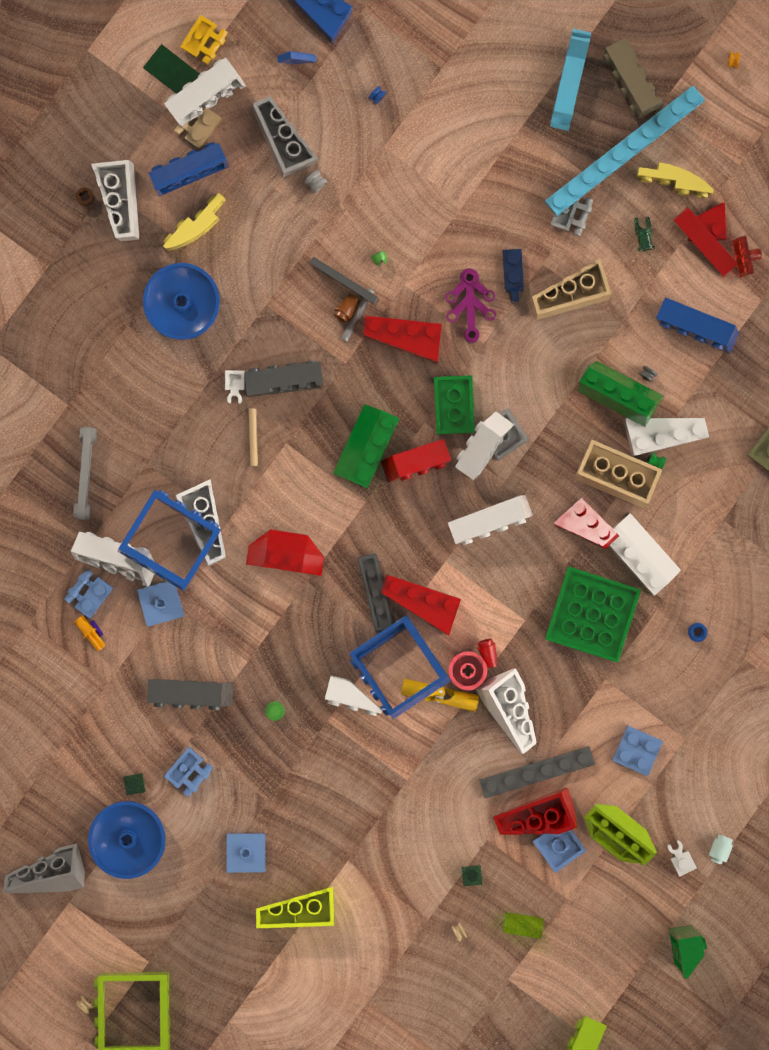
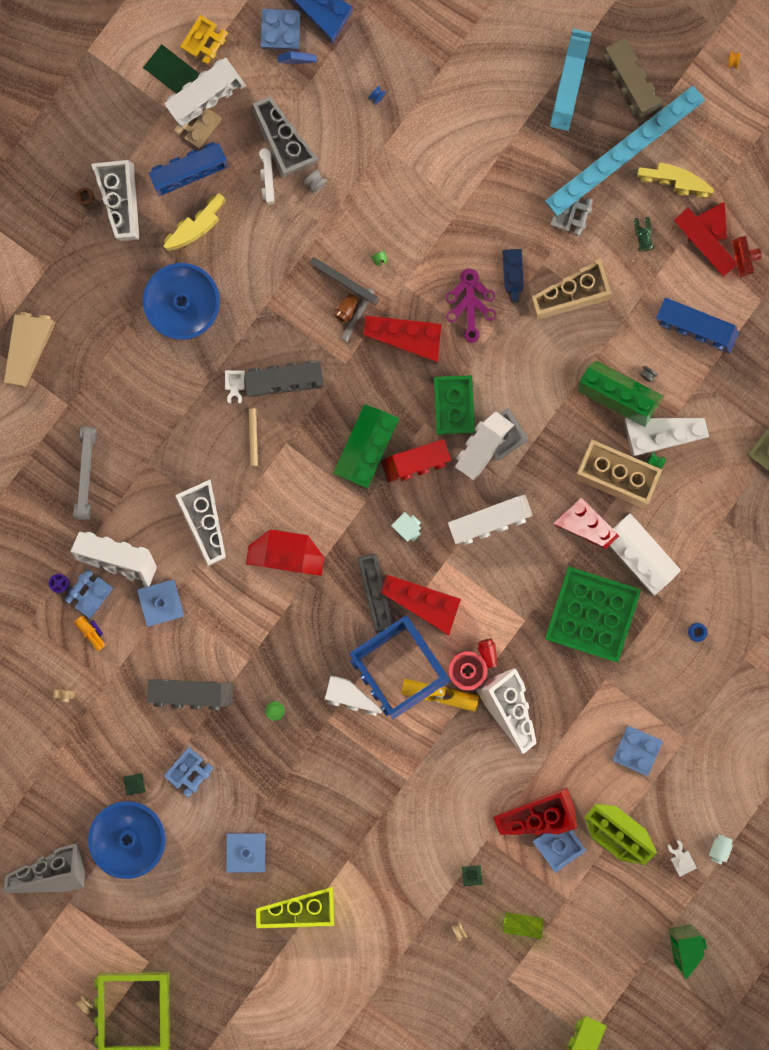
blue window [117,490,221,591] -> none
dark grey plate [479,746,595,798] -> none
none -> tan slope [4,312,55,387]
none -> dark purple wheel [48,574,70,593]
none -> tan plate [53,689,75,702]
none -> white plate [259,148,275,205]
none -> medium blue plate [261,9,301,50]
none -> light aqua brick [391,512,421,542]

